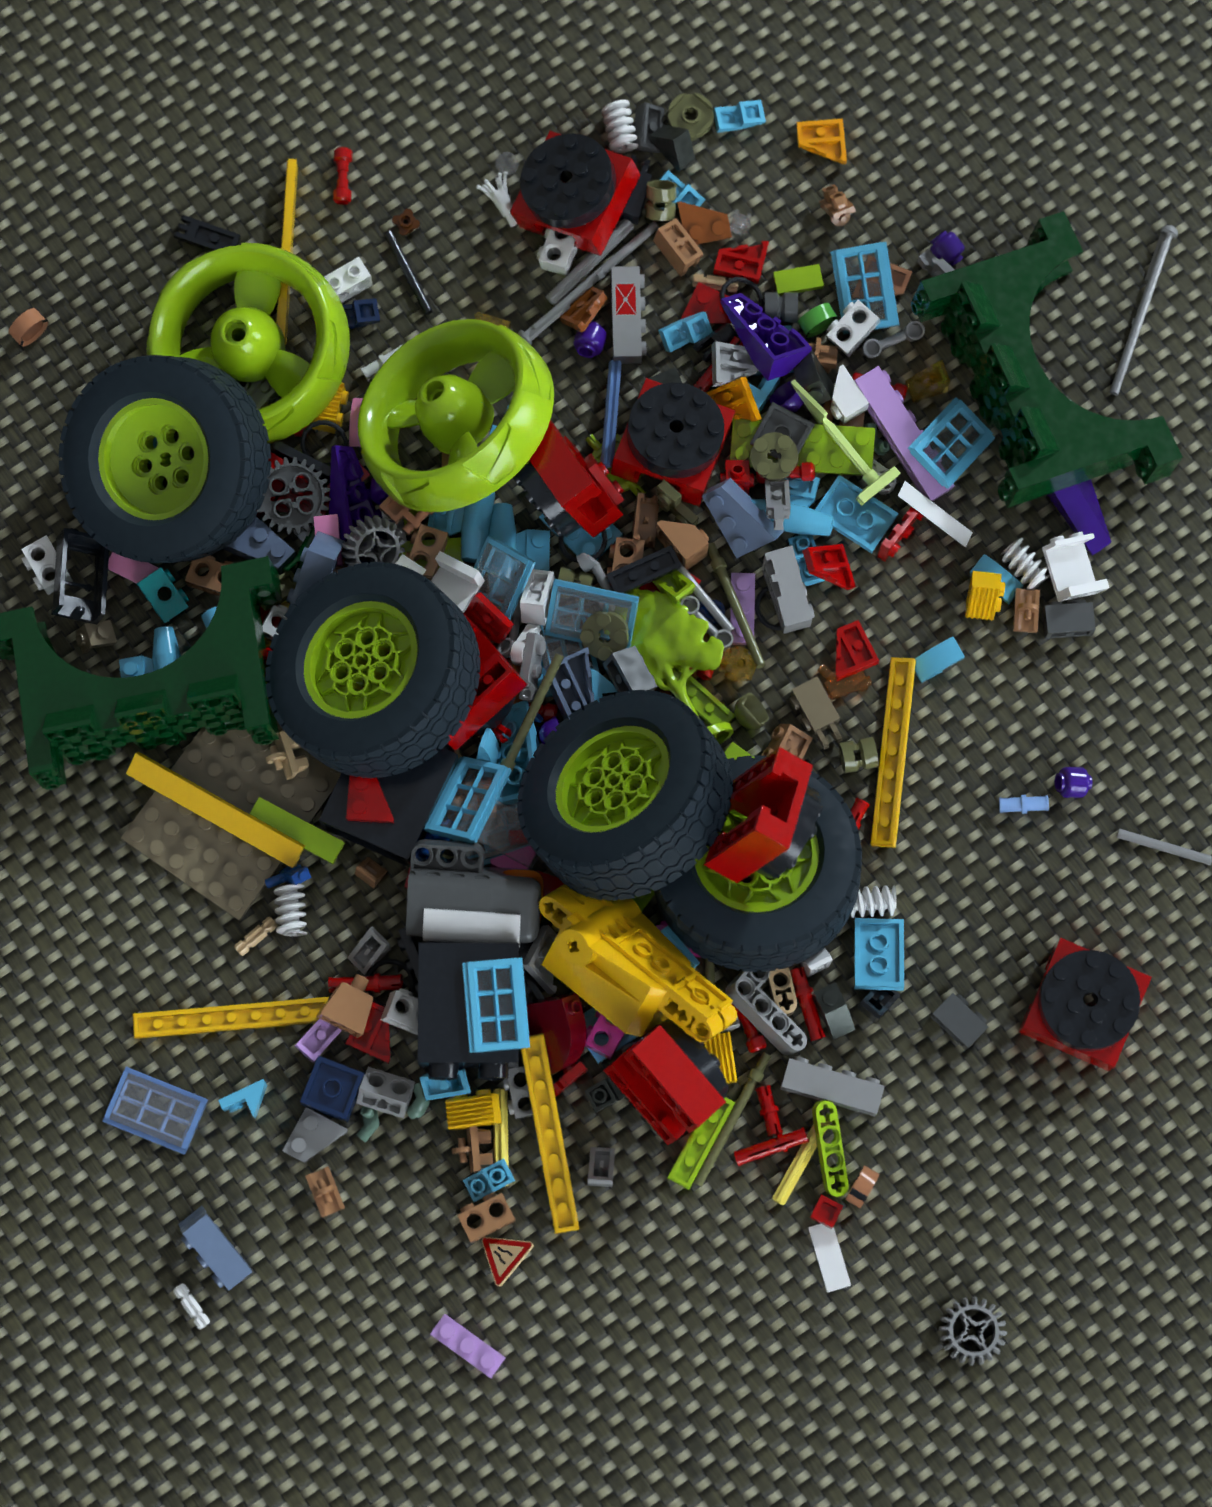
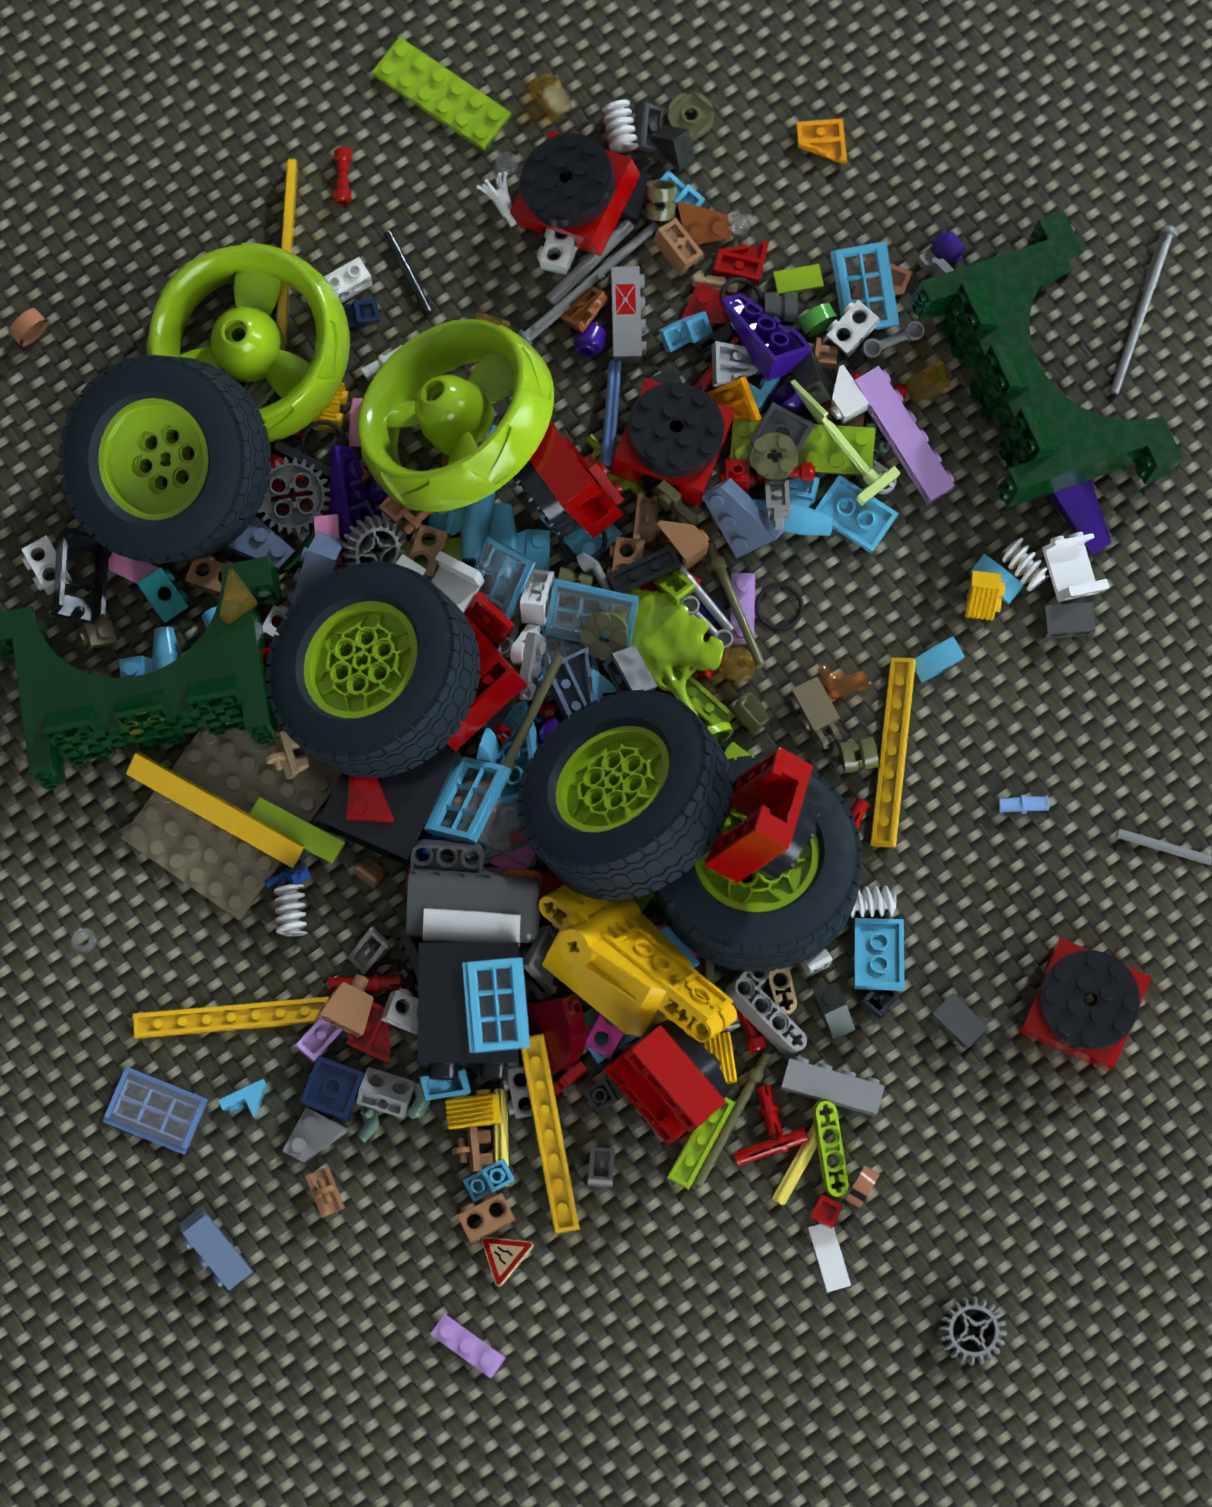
black hinge [173,215,241,251] -> none
white axle [173,1283,210,1329] -> none
tan axle [234,917,277,956] -> none
reddish brown plate [392,209,420,236] -> none
medium azure slope [713,100,766,133] -> none
medium nougat bracket [761,724,813,759] -> none
light grey wedge [762,546,815,634] -> none
medium azure slope [788,535,825,586] -> none
red pin [790,966,826,1042] -> none
red wing [802,544,856,590] -> none
medium nougat hips [819,184,856,226] -> none
red wing [835,620,879,681] -> none
red wing [877,506,924,561] -> none
white sticker [898,481,973,547] -> none
medium azure piece [908,397,995,489] -> none
medium nougat hips [1013,588,1040,633] -> none
dark purple head [1054,767,1092,798] -> none
none -> clear plate [71,928,96,953]
none -> clear yellow slope [220,569,258,624]
none -> lime plate [372,37,512,152]
none -> clear yellow slope [527,71,572,121]

